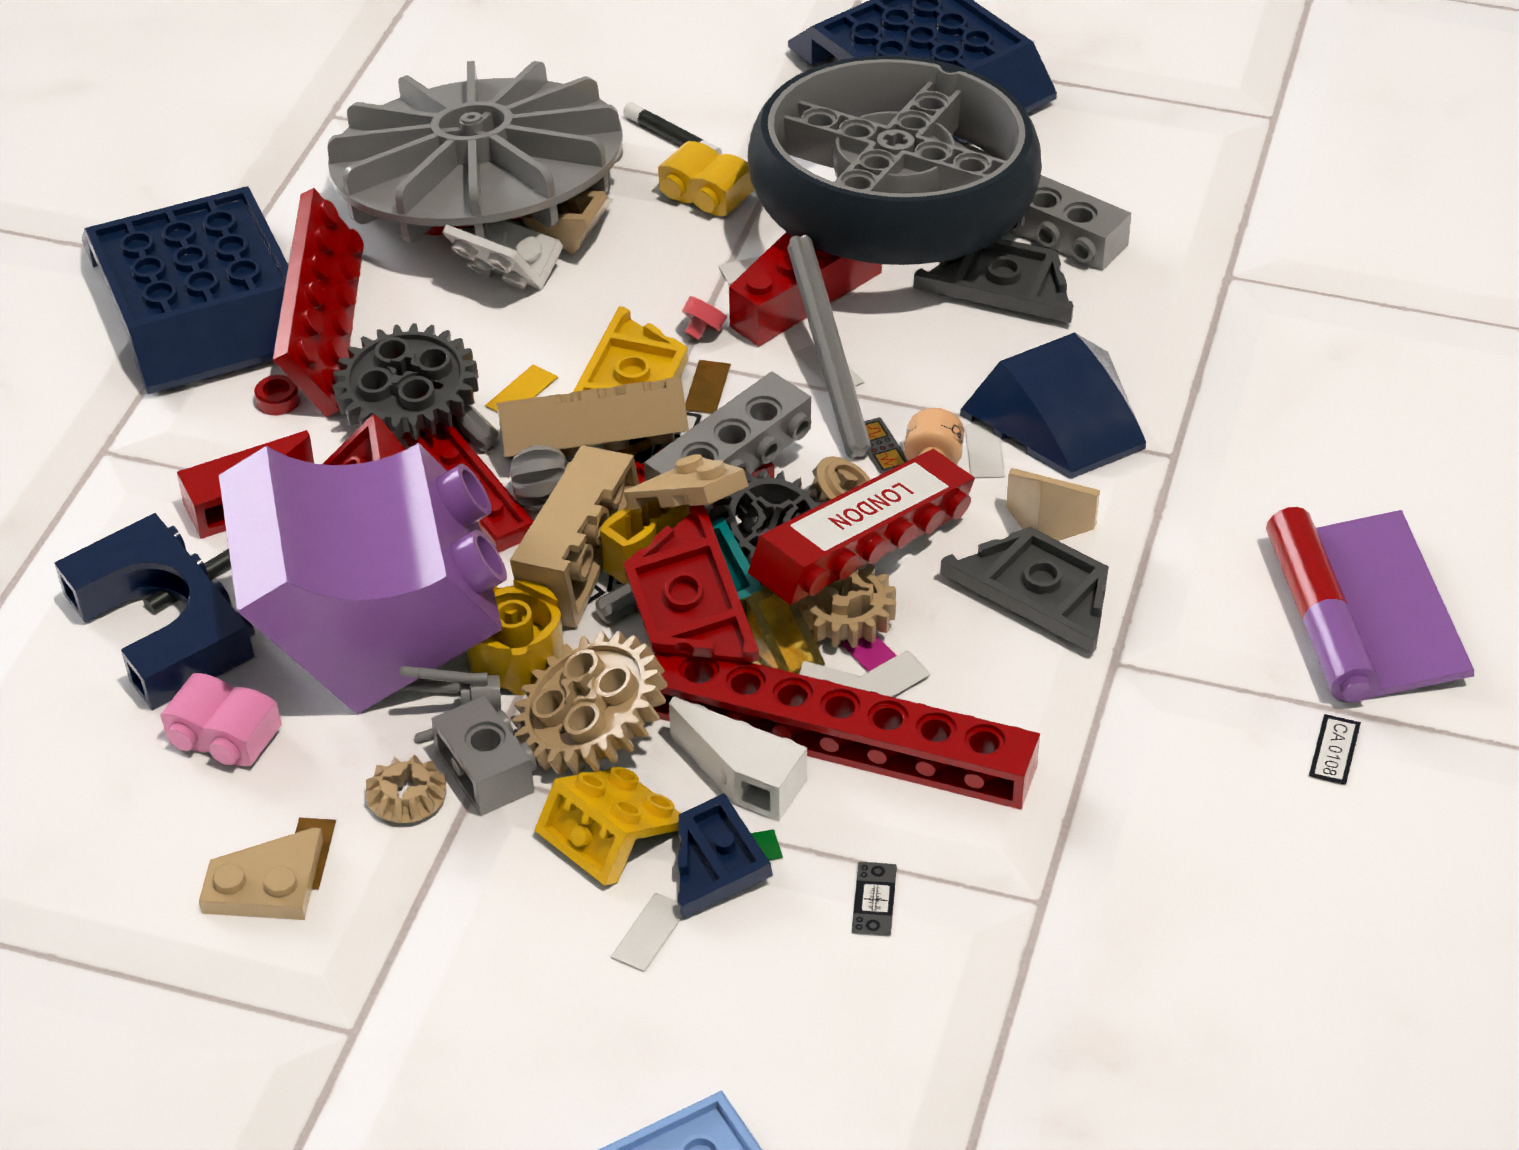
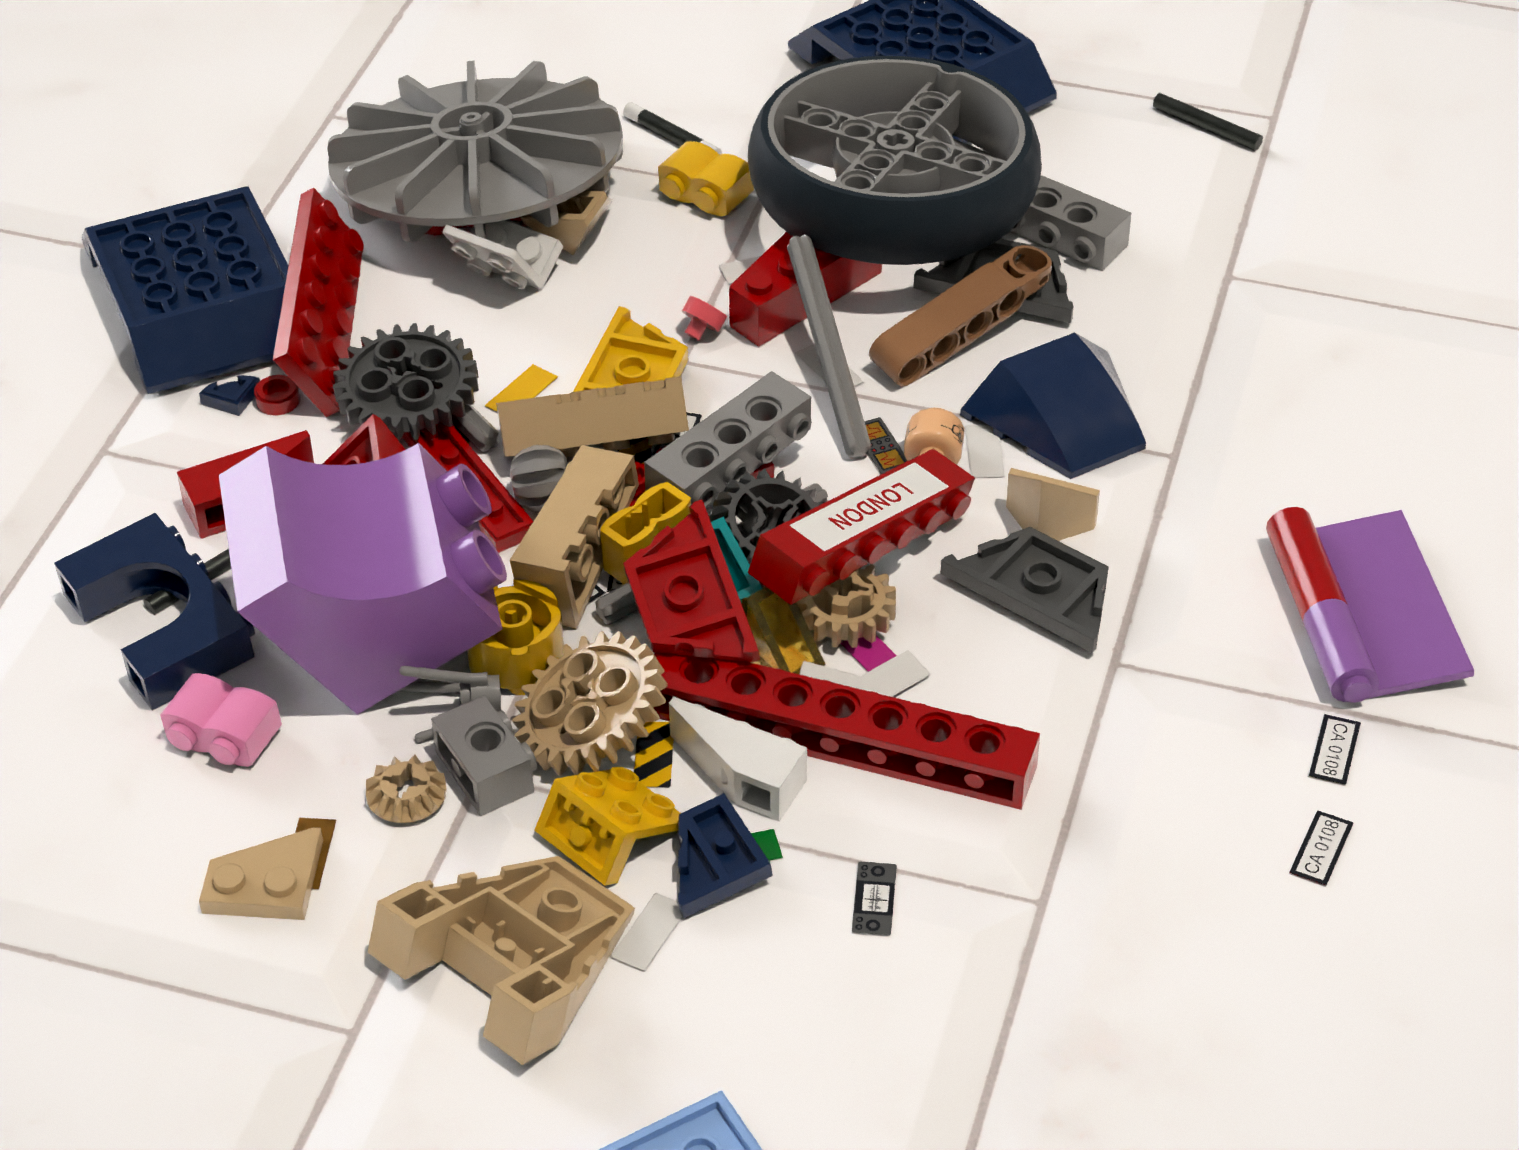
tan wing [623,454,749,510] -> none
pearl gold sticker [685,360,731,413] -> none
tan gear [812,456,871,502] -> none
none -> dark blue tile [199,375,260,416]
none -> tan wedge [367,856,635,1065]
none -> sticker [634,722,674,788]
none -> medium nougat piece [869,245,1052,387]
none -> pearl dark grey bar [1153,92,1263,150]
none -> sticker [1289,810,1354,886]

